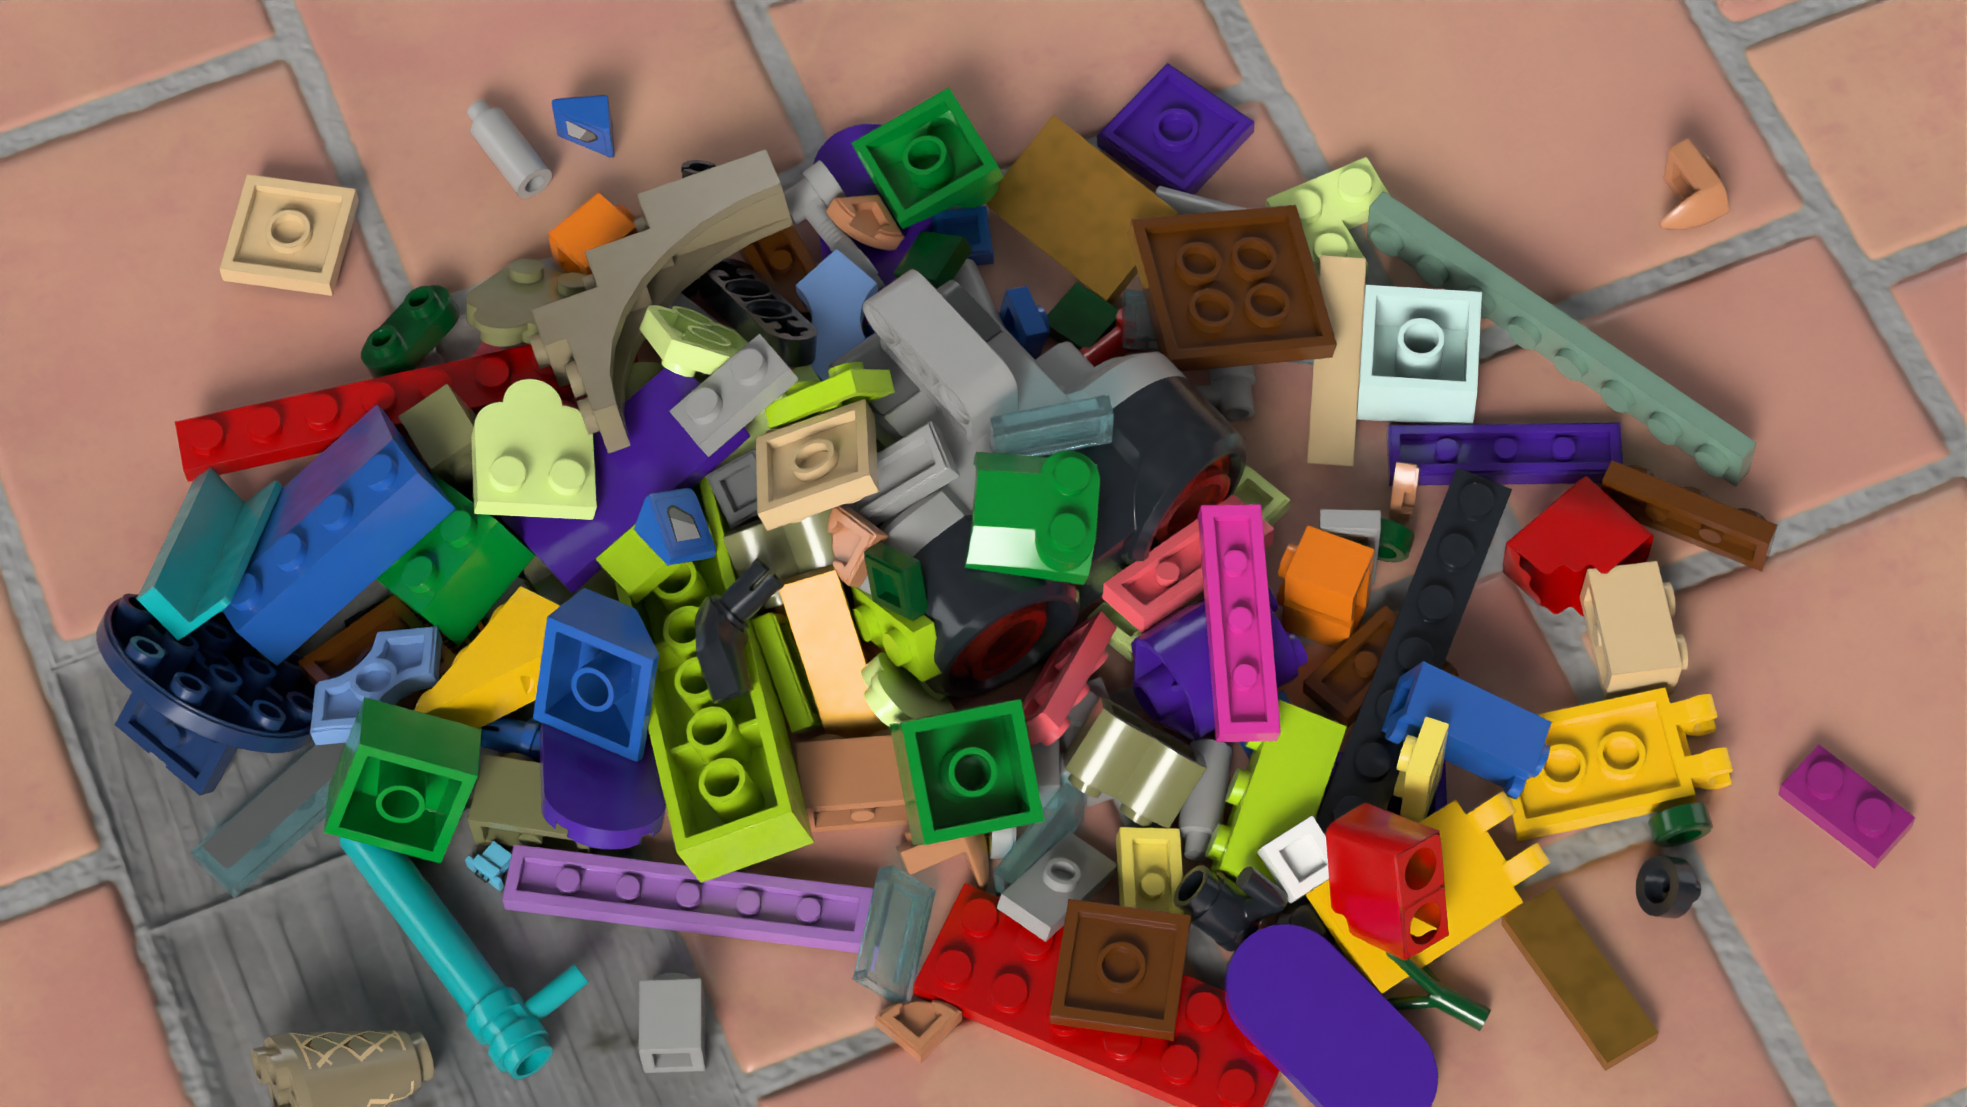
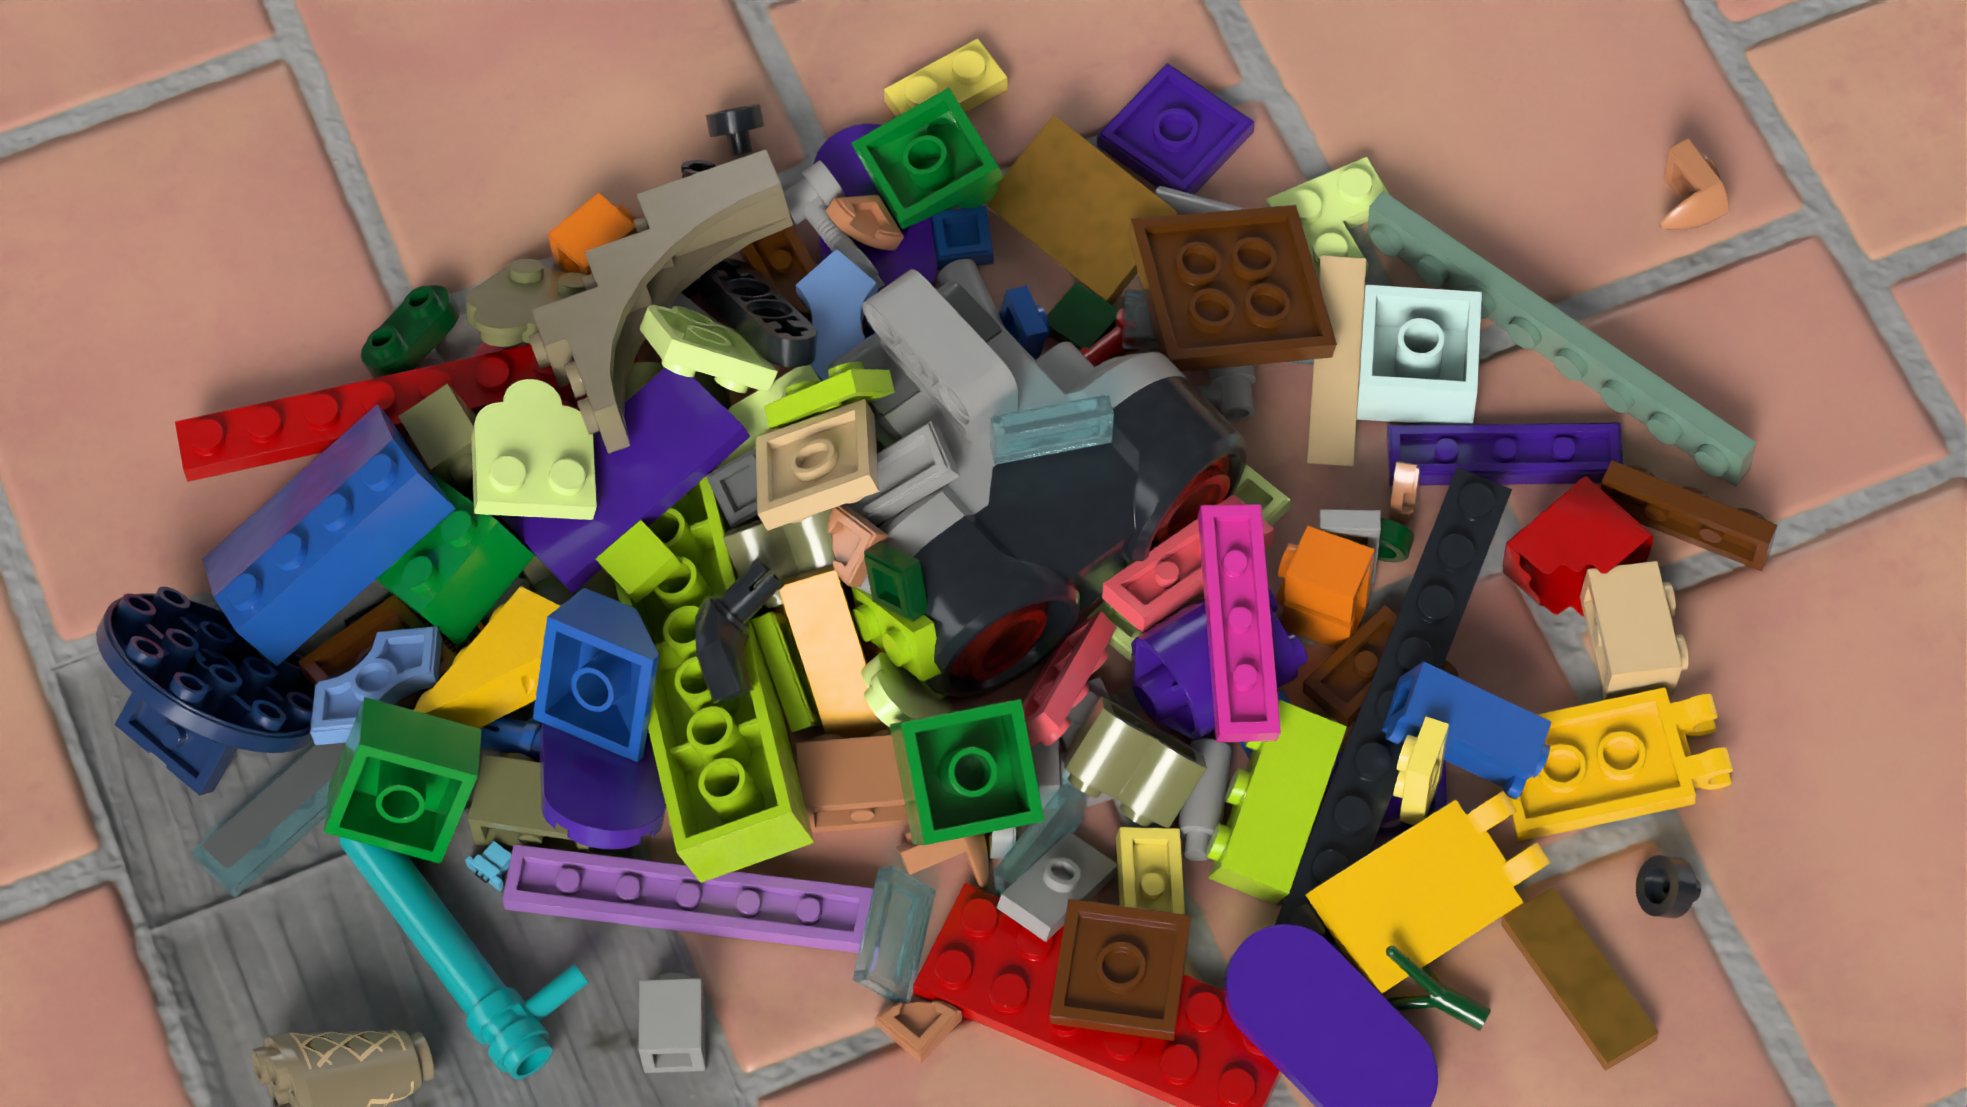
teal panel [137,467,283,641] -> none
tan plate [219,174,359,296] -> none
light grey cylinder [467,100,552,199] -> none
blue slope [552,95,614,157] -> none
blue slope [634,488,717,566] -> none
light grey plate [670,334,799,457] -> none
dark green tile [893,231,972,289] -> none
green slope [964,450,1100,585] -> none
black piece [1174,865,1288,952] -> none
white plate [1257,816,1329,904] -> none
red piece [1326,803,1449,960] -> none
dark green tile [1648,803,1713,847] -> none
magenta plate [1778,744,1915,869] -> none
none -> black tile [705,104,764,156]
none -> light yellow plate [884,38,1008,117]

